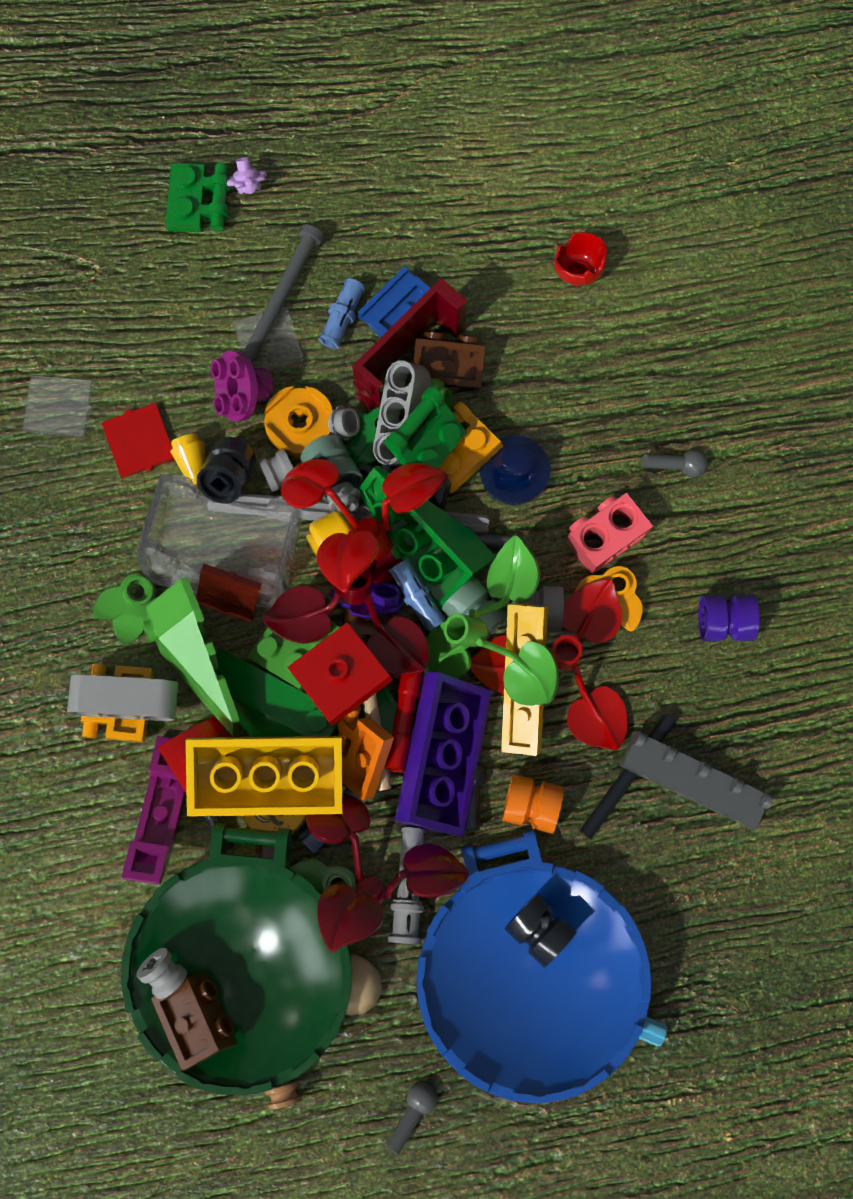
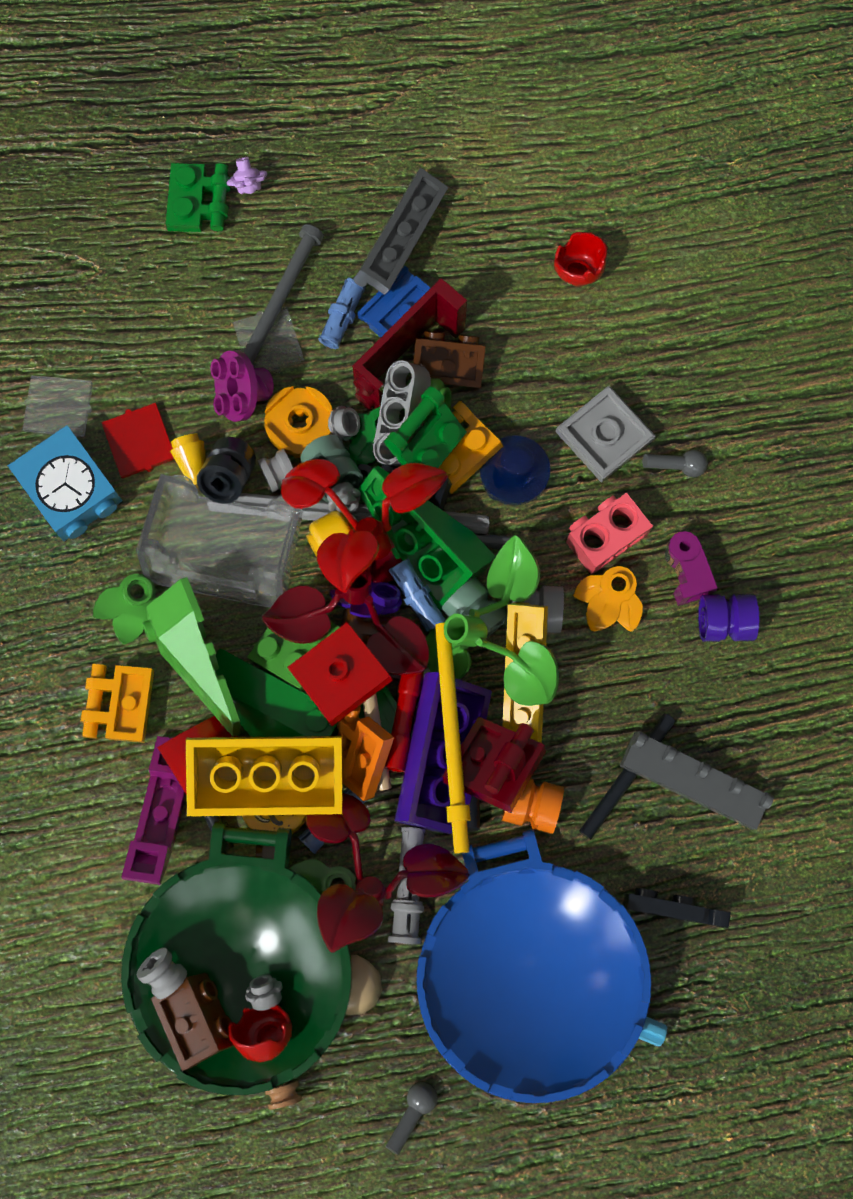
light grey beam [67,675,179,721] -> none
clear red piece [196,563,262,622] -> none
red plant [470,579,627,750] -> none
black wheel [504,893,578,968] -> none
none -> dark azure brick [7,425,122,541]
none -> red hair [228,1005,293,1062]
none -> light grey plate [245,975,283,1011]
none -> dark grey hinge [353,168,448,295]
none -> yellow bar [435,623,471,854]
none -> dark red plate [442,716,546,813]
none -> light grey plate [555,386,656,483]
none -> black plate [623,888,731,928]
none -> magenta leg [665,531,718,606]

